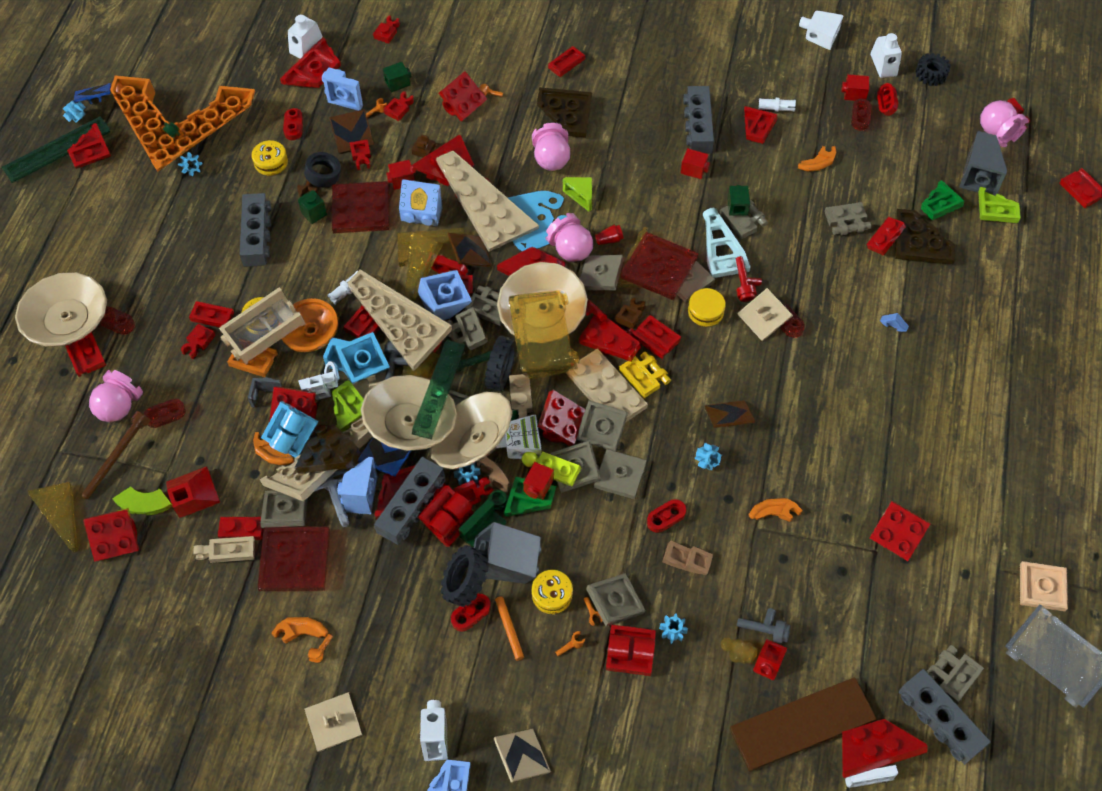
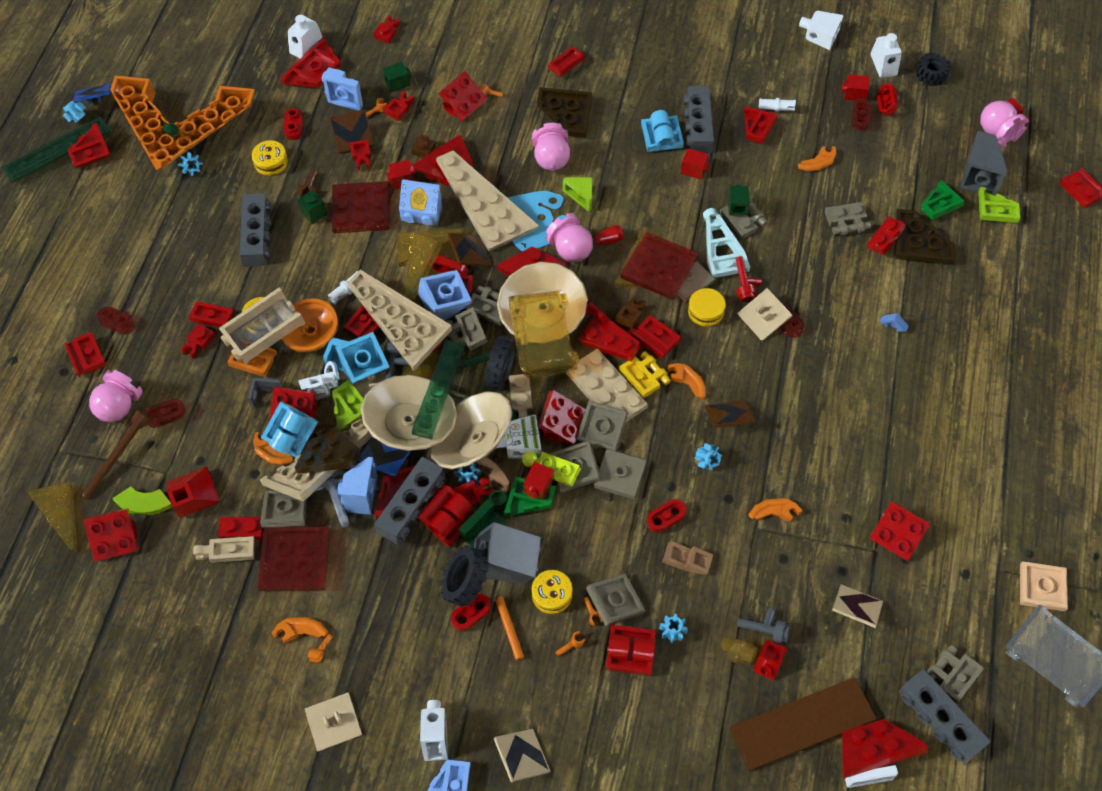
tan dish [15,272,107,347] -> none
black tyre [304,152,341,188] -> none
dark tan plate [580,255,624,290] -> none
none -> medium azure plate [641,110,684,152]
none -> orange piece [667,363,706,399]
none -> tan piece [832,584,883,628]

